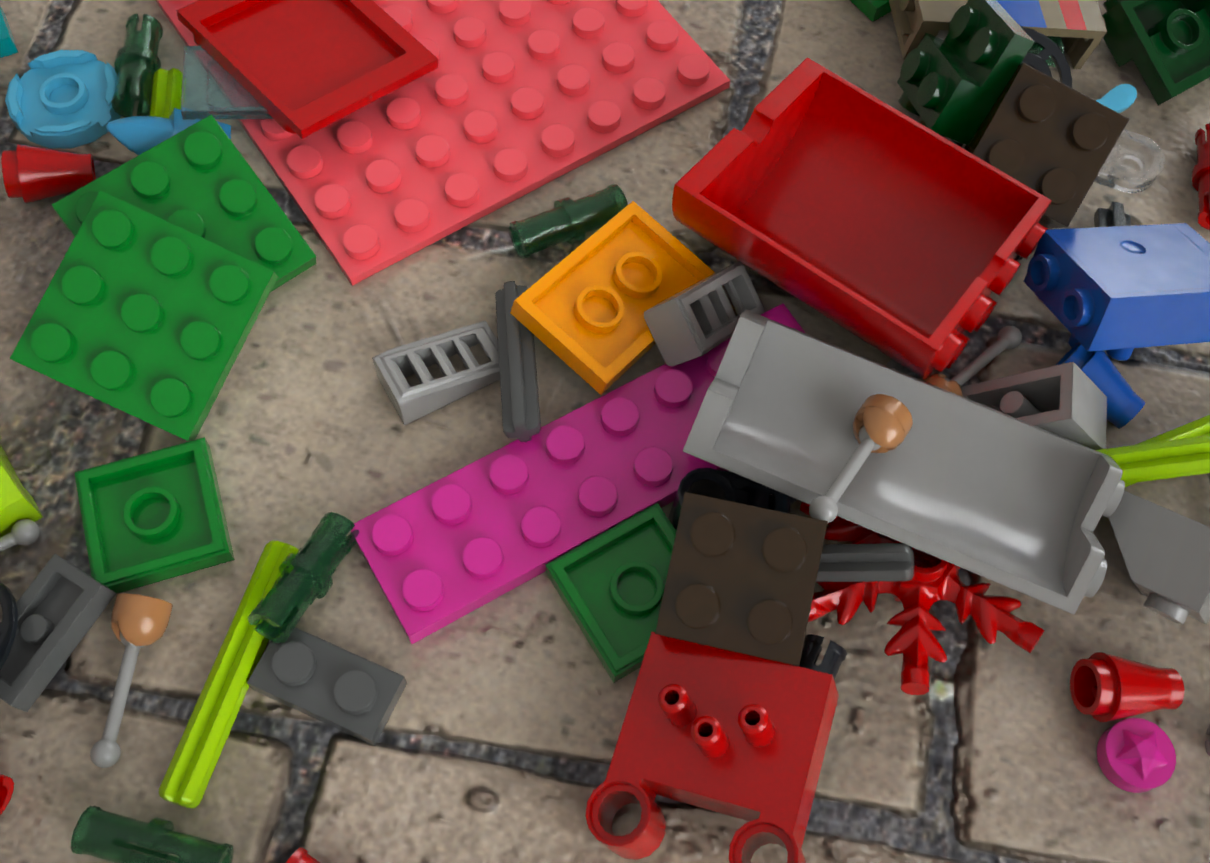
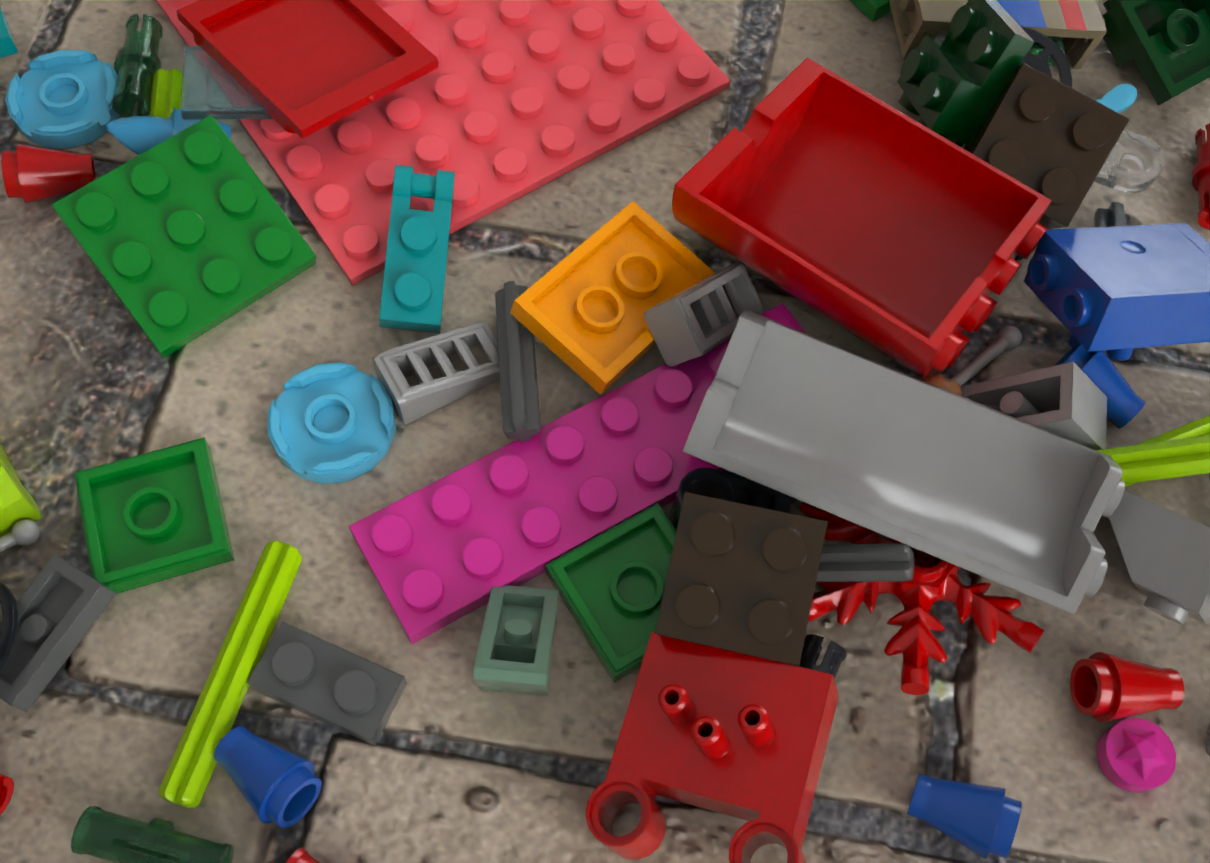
green plate [10,190,278,441] -> none
hinge [90,593,173,768] -> none
clear green pin [248,512,359,643] -> none
clear green pin [509,184,628,259] -> none
hinge [809,394,913,524] -> none
none -> blue cone [214,726,322,828]
none -> medium azure tile [267,362,396,484]
none -> teal plate [379,165,455,333]
none -> sand green slope [473,585,559,696]
none -> blue cone [907,773,1022,859]

